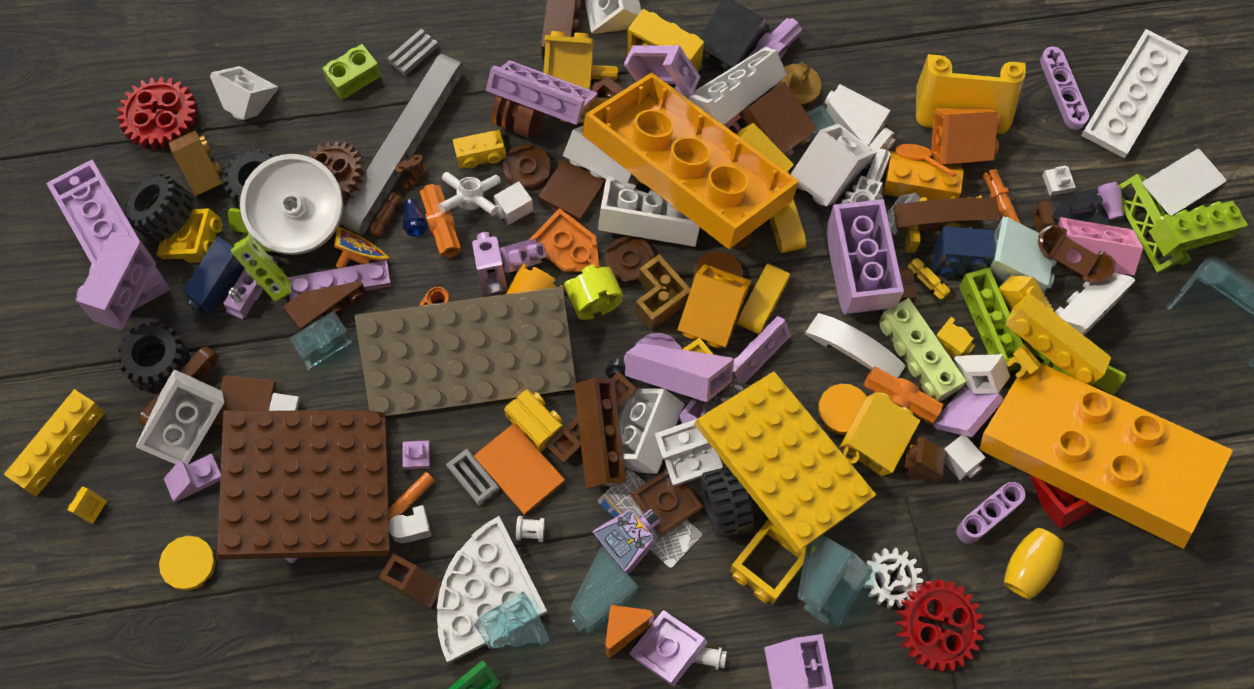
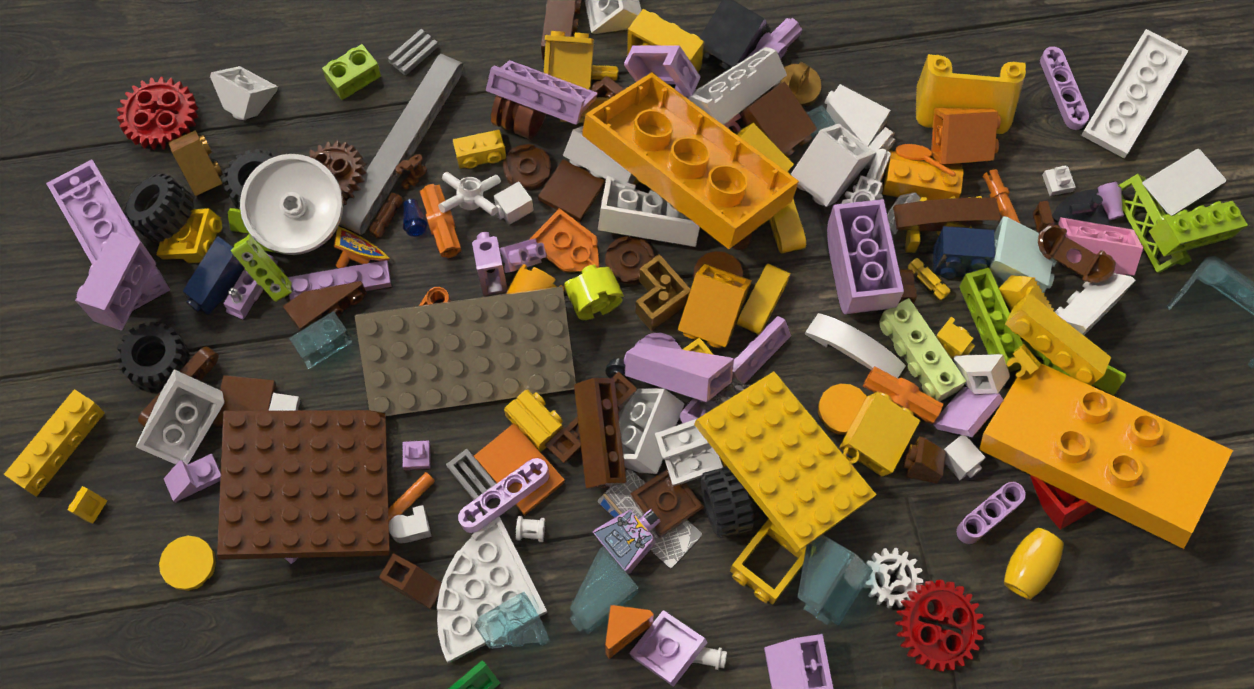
none -> lavender beam [458,458,549,533]

